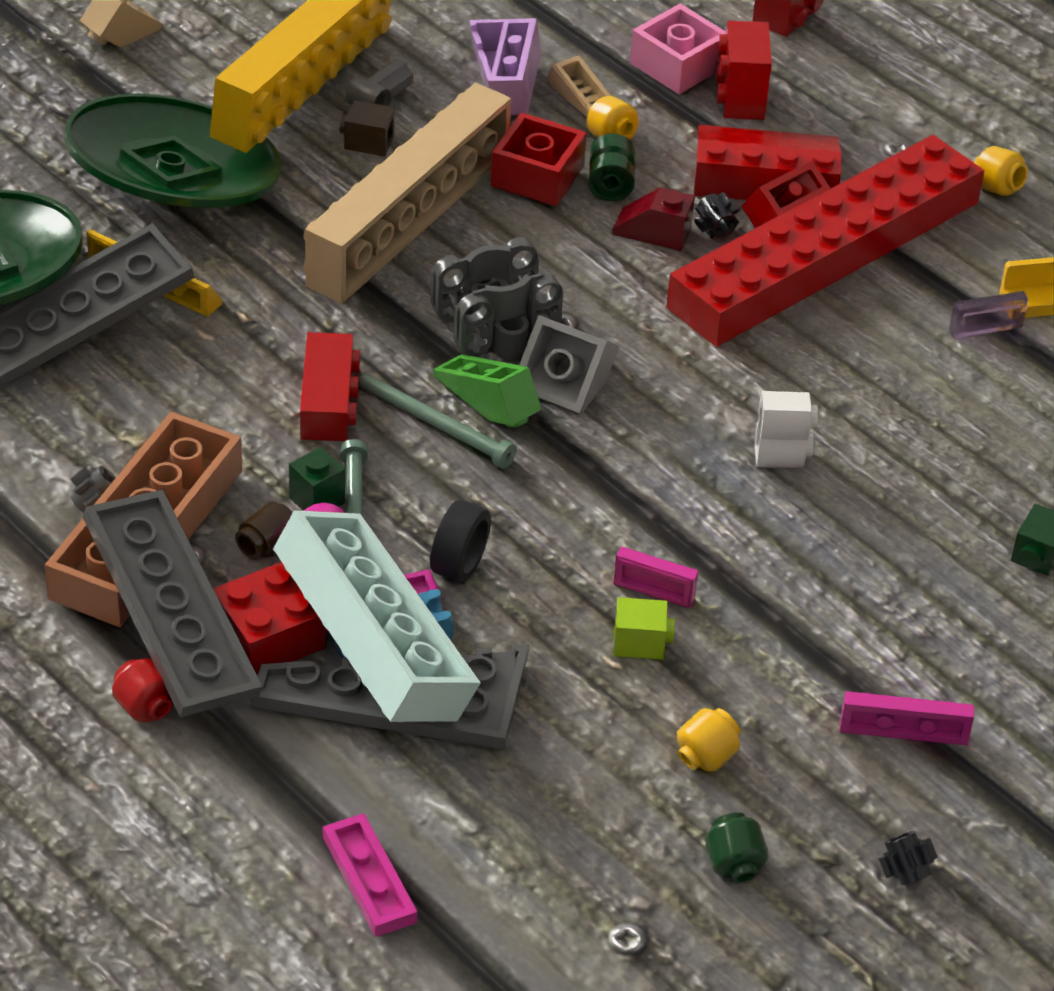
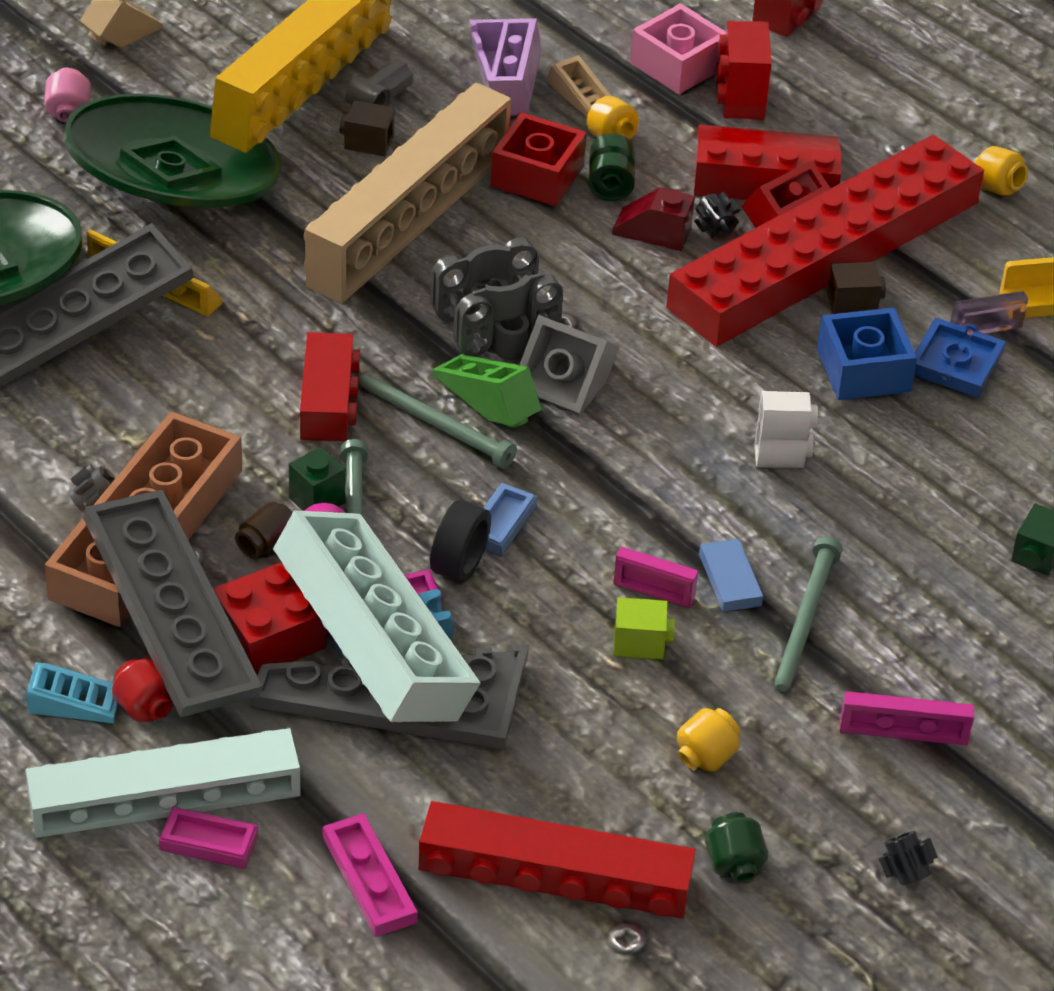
none -> light aqua brick [26,728,300,838]
none -> medium azure slope [27,662,119,724]
none -> bright pink head [44,68,91,122]
none -> dark pink tile [159,807,259,869]
none -> red brick [418,801,696,919]
none -> medium blue tile [484,483,538,556]
none -> medium blue tile [699,539,763,612]
none -> sand green bar [775,536,843,692]
none -> blue brick [817,307,917,400]
none -> dark brown brick [827,262,886,314]
none -> blue plate [914,317,1006,398]

